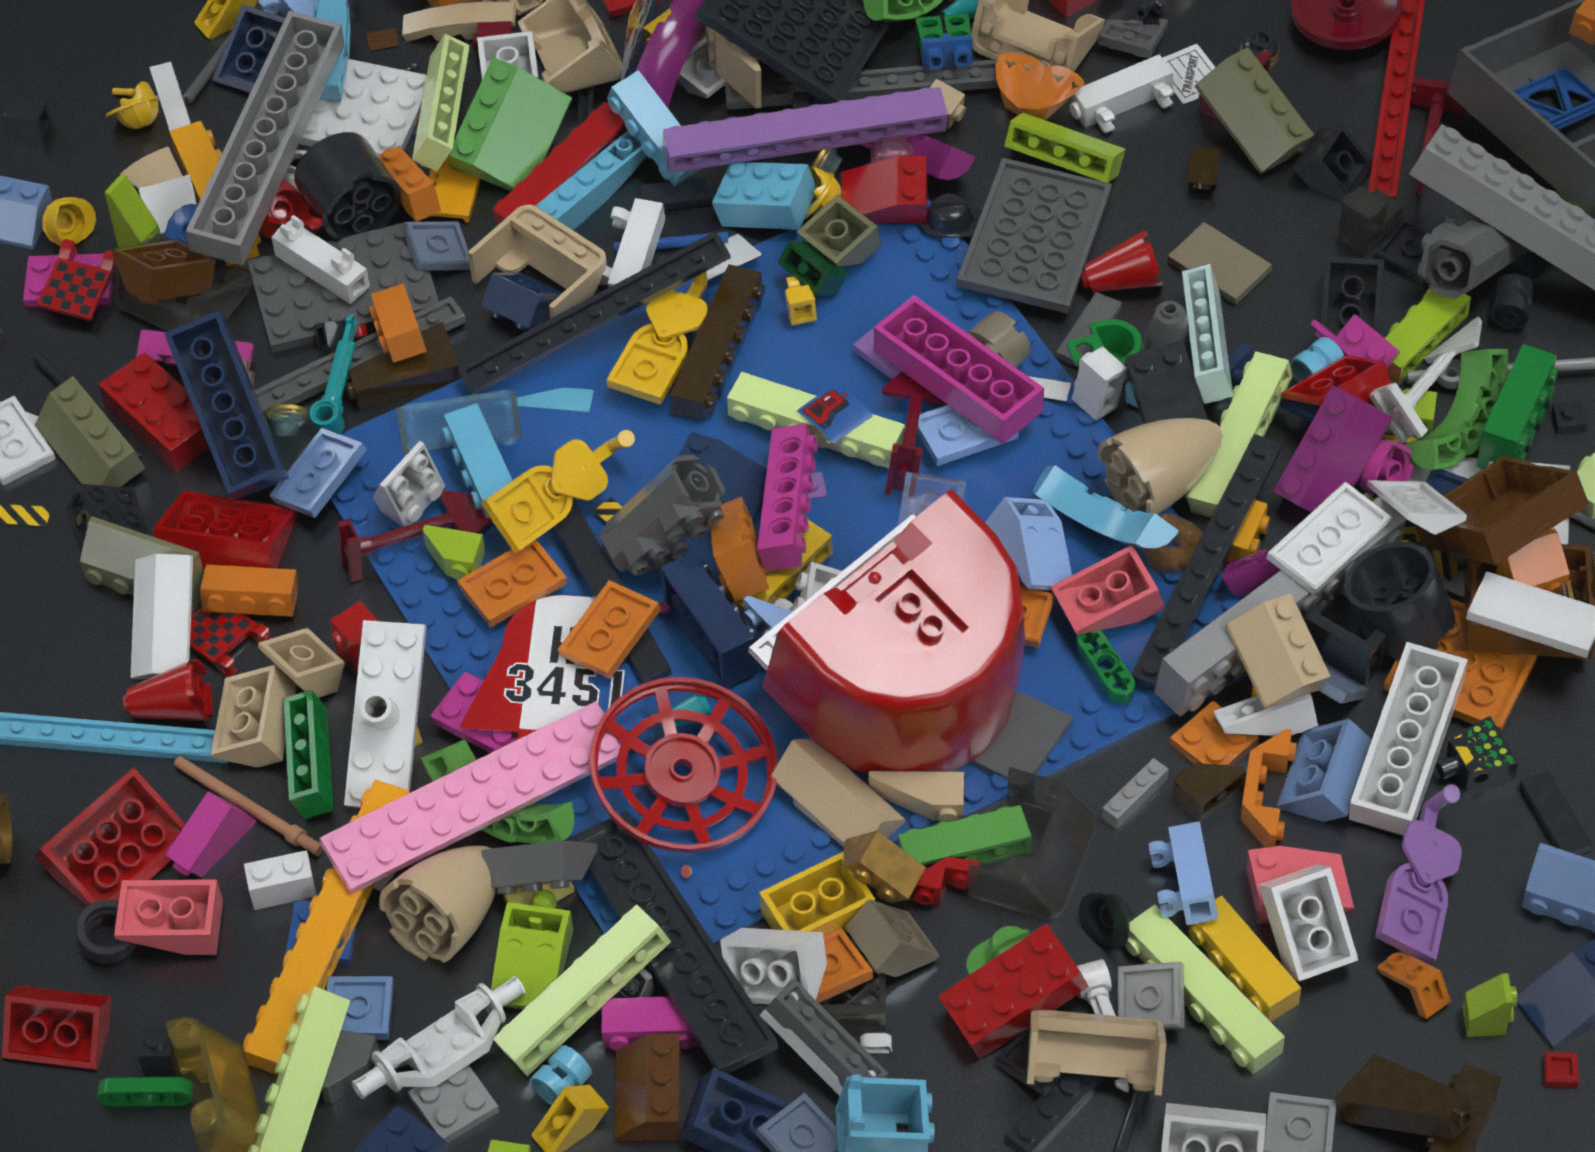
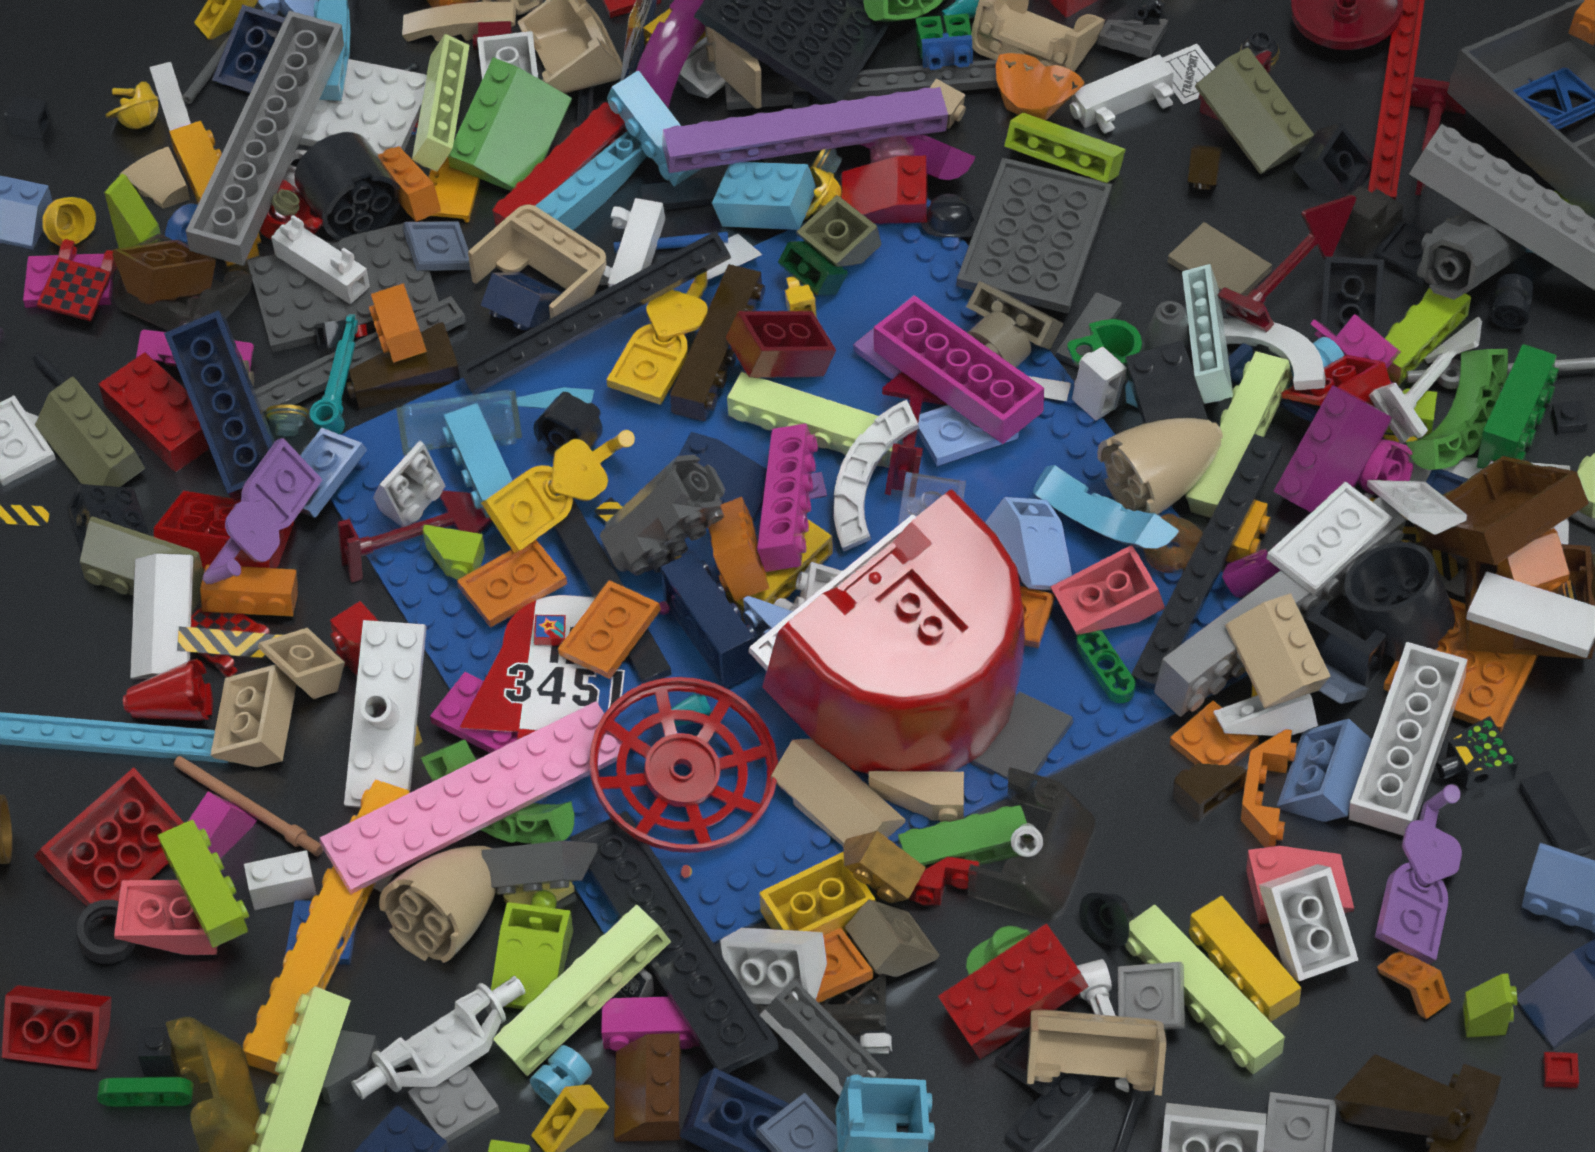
white sticker [139,174,197,233] -> none
green brick [284,690,333,819] -> none
medium blue plate [327,976,394,1040] -> none
reddish brown sticker [366,28,399,51] -> none
sticker [797,383,873,443] -> none
red cone [1081,230,1164,293] -> none
light grey piece [1102,758,1169,829] -> none
light blue brick [1149,821,1219,925] -> none
none -> lime brick [158,819,249,948]
none -> sticker [177,626,282,658]
none -> medium lavender plate [202,438,322,584]
none -> olive plate [271,189,300,216]
none -> black brick [533,391,603,457]
none -> tile [534,614,566,646]
none -> dark red brick [726,311,836,378]
none -> white tile [834,400,919,551]
none -> dark tan brick [966,281,1063,350]
none -> white cone [1011,823,1043,857]
none -> dark red piece [1217,195,1357,332]
none -> white tile [1223,318,1325,390]

